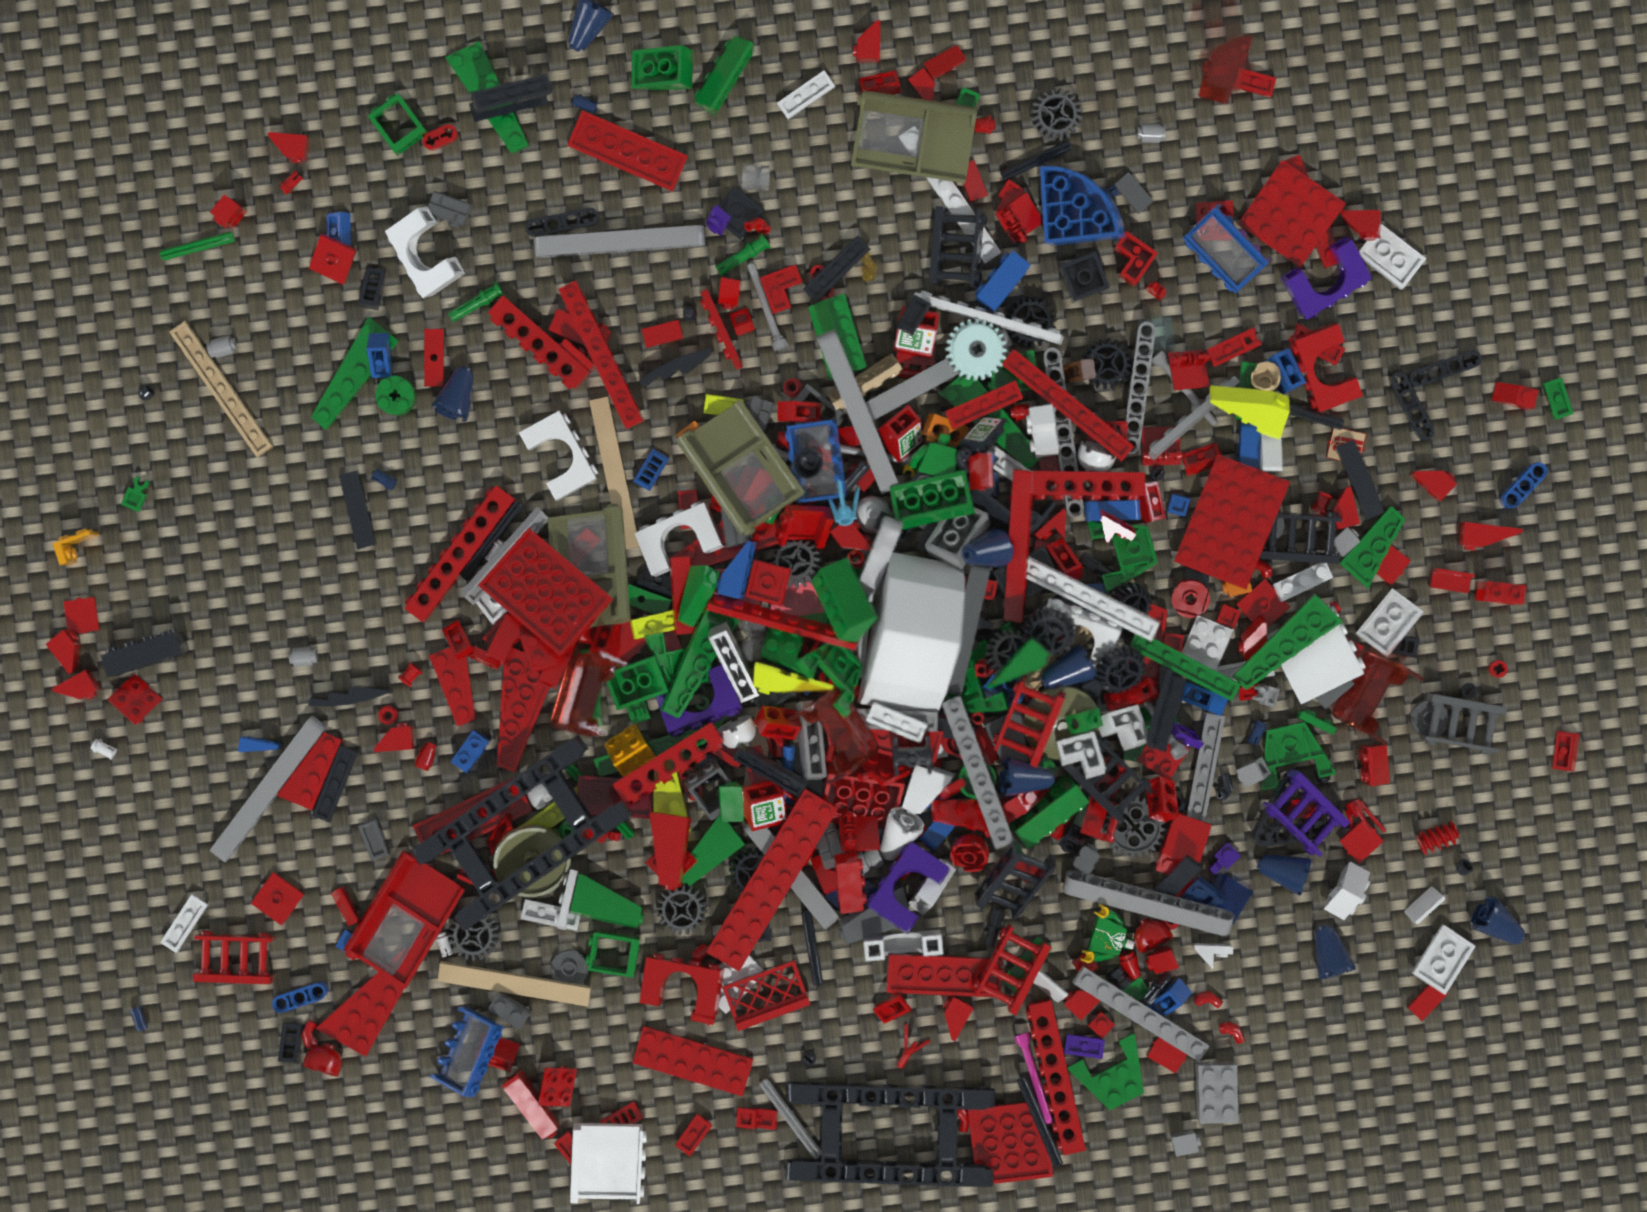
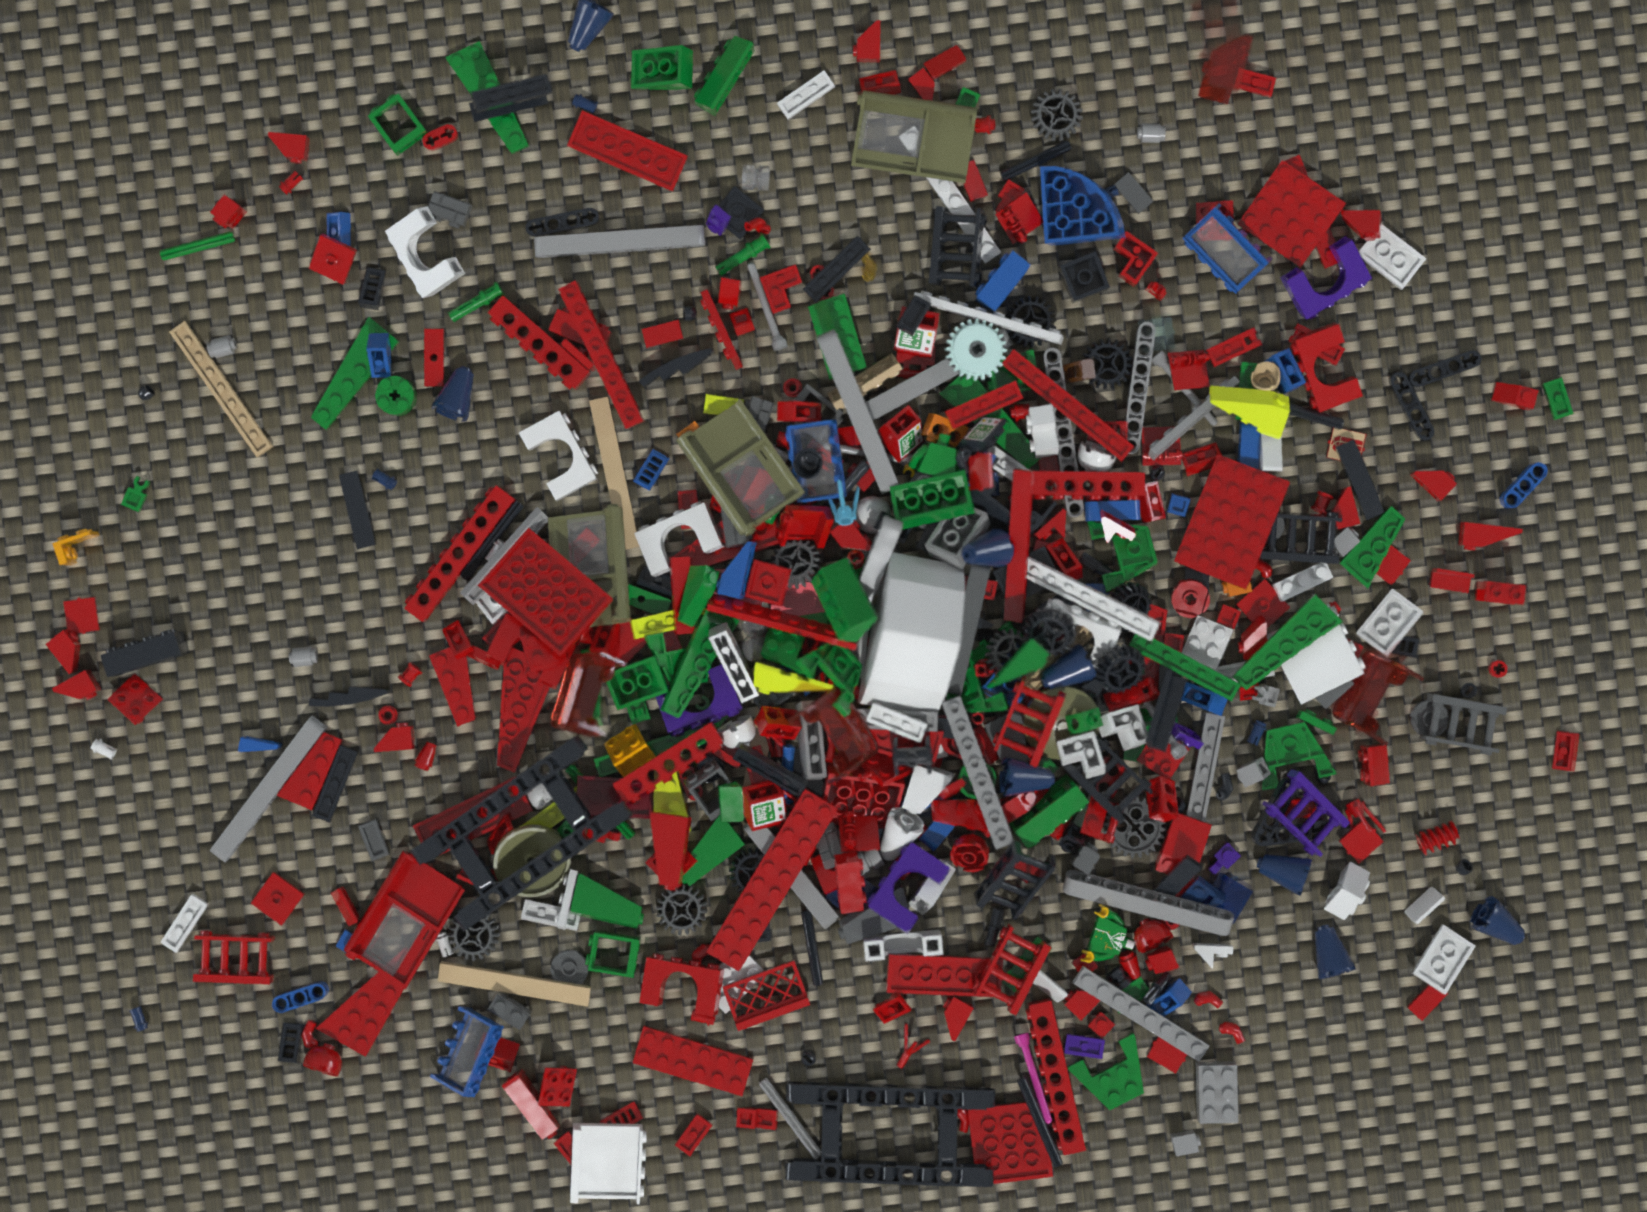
blue brick [451,730,491,773] -> none

